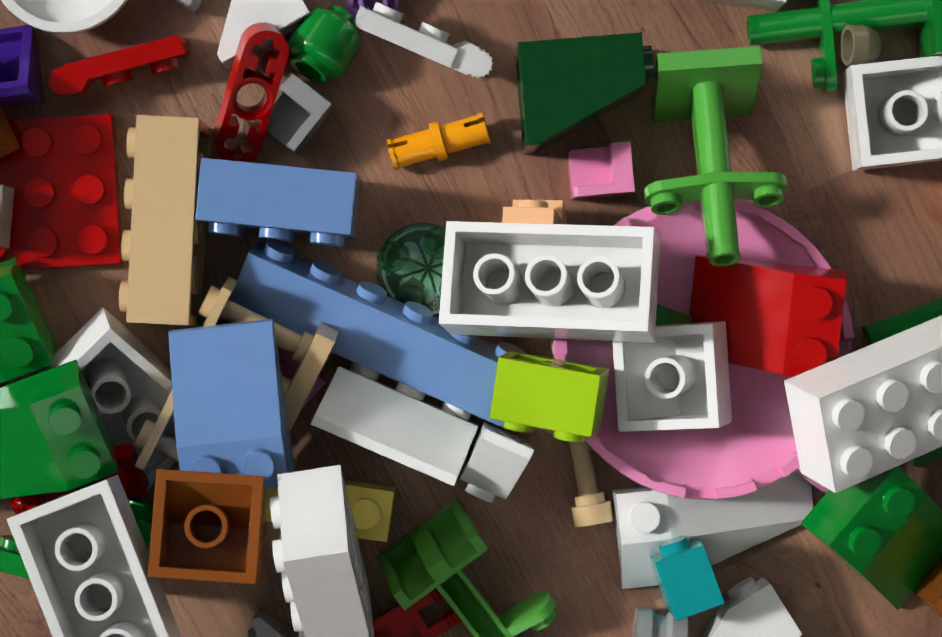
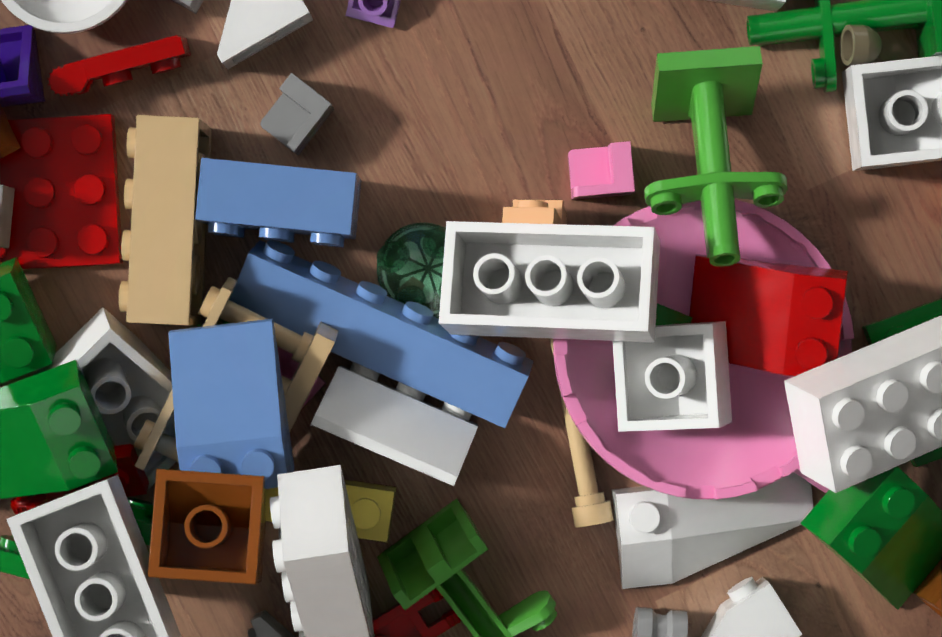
red beam [213,22,289,162] -> none
green head [287,5,362,83] -> none
white hinge [354,2,494,79] -> none
light orange pin [386,112,491,170] -> none
white slope [460,422,534,503] -> none
lime brick [490,351,610,442] -> none
dark green slope [515,32,654,155] -> none
teal slope [650,535,725,621] -> none

